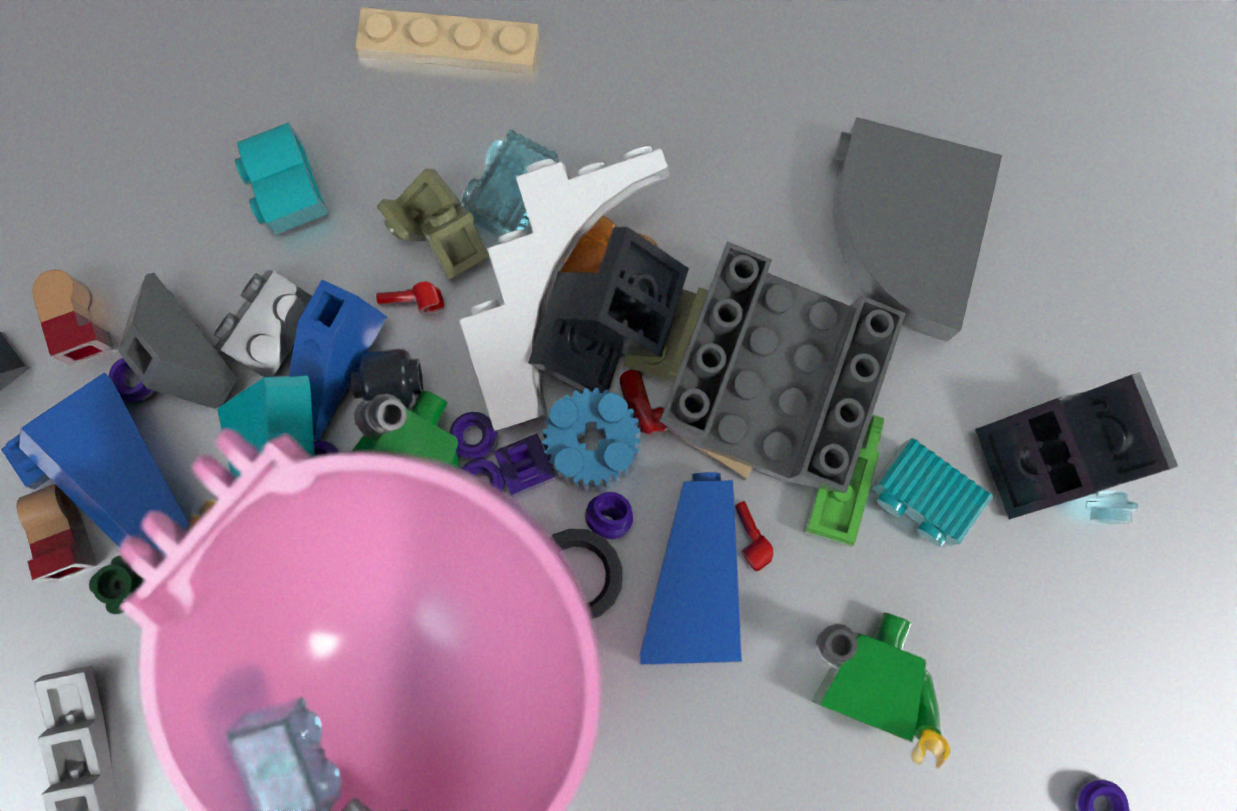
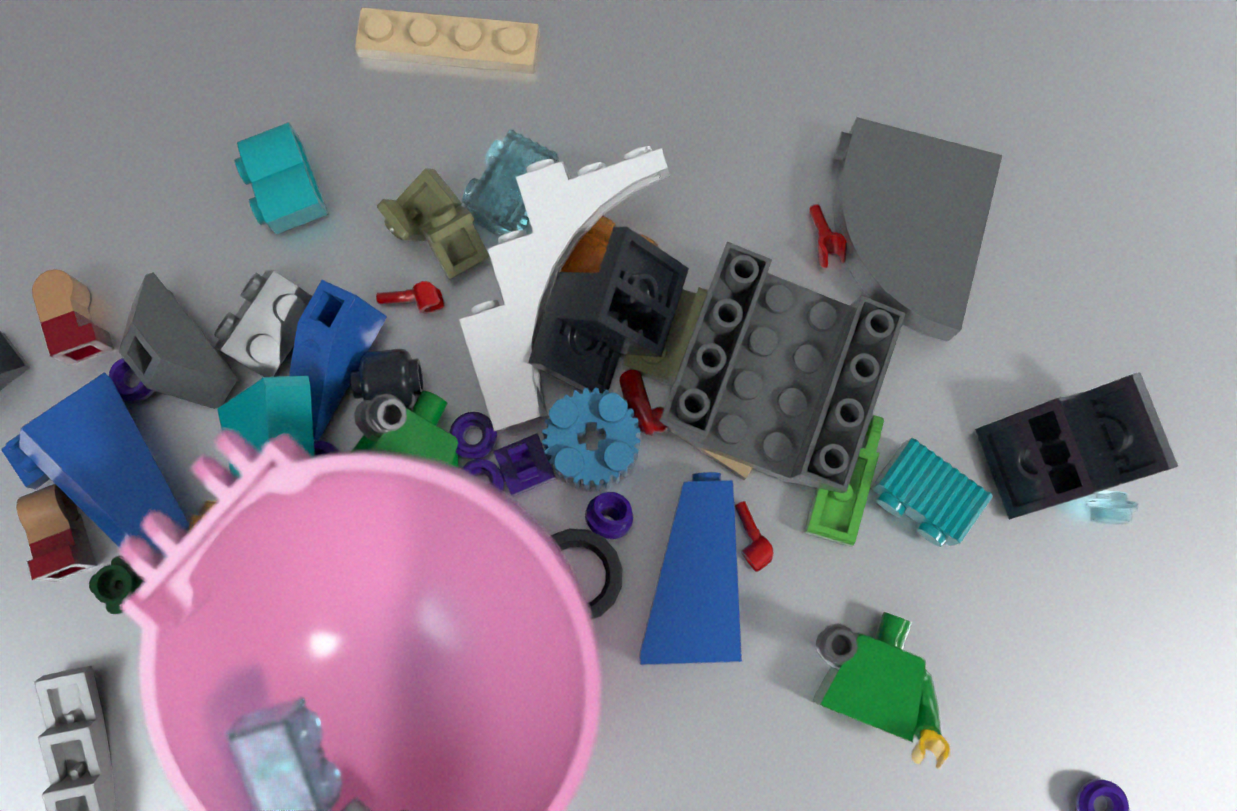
none -> red hand [809,204,846,268]

